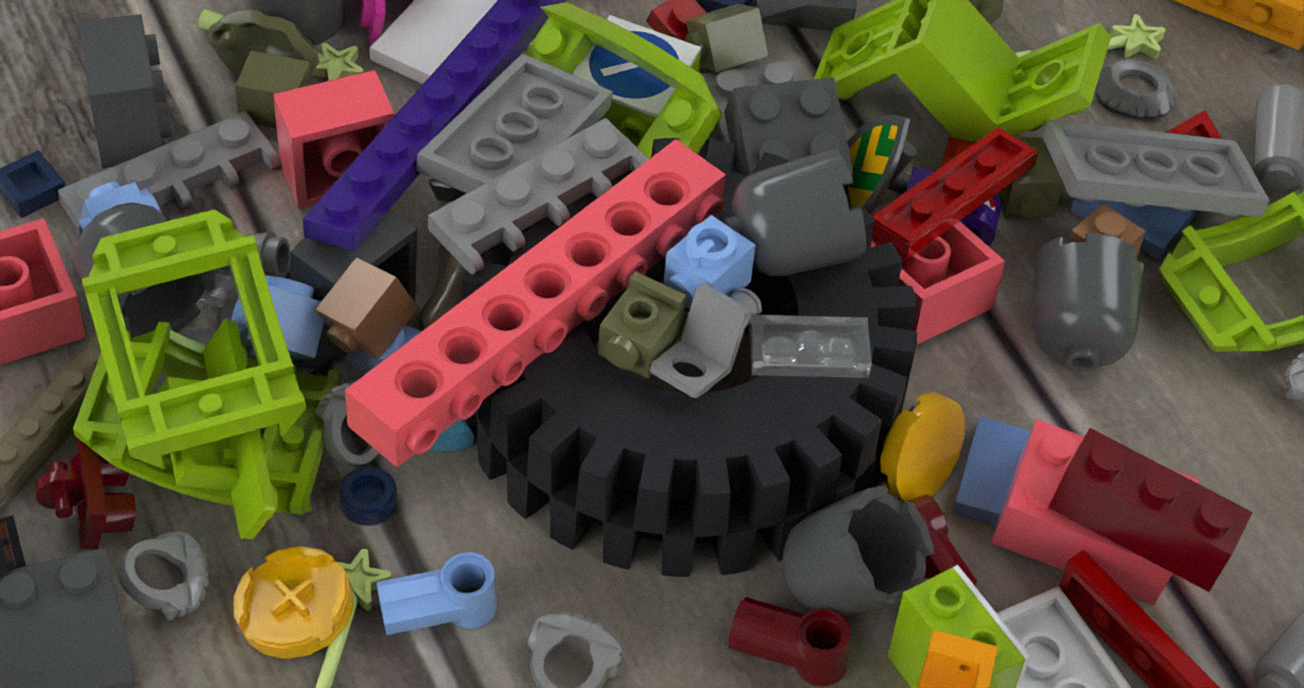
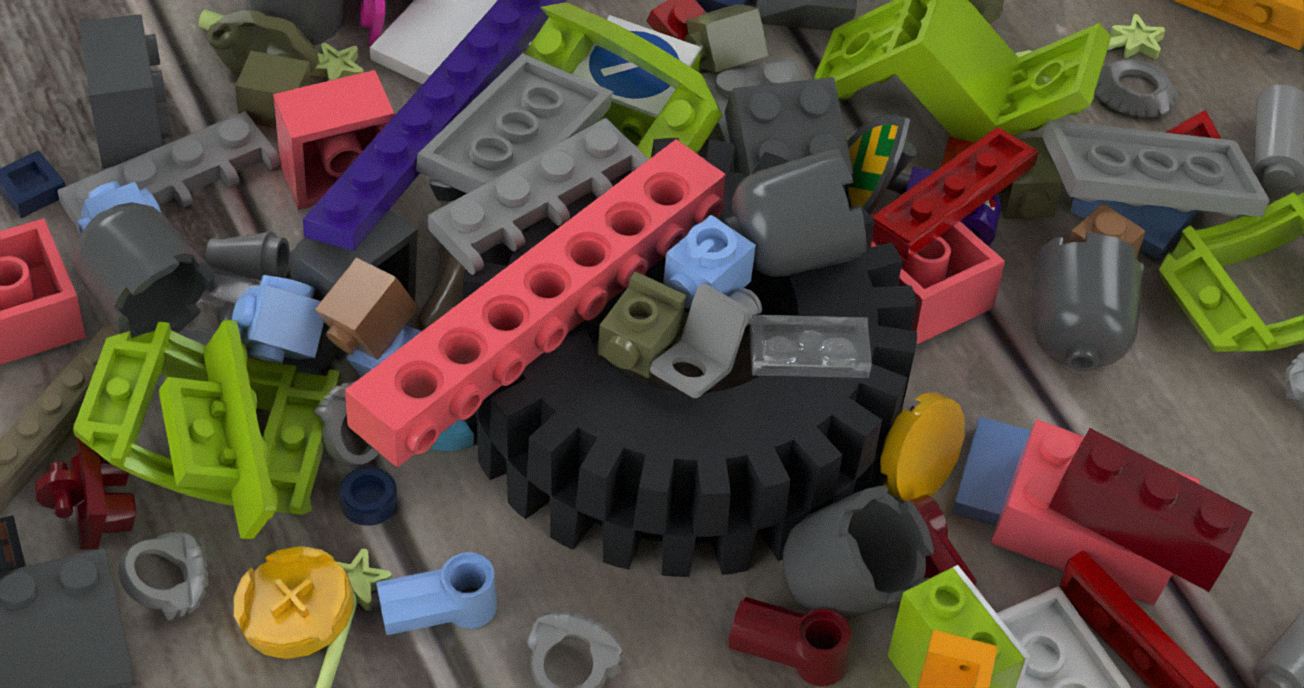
lime wedge [81,209,306,469] -> none

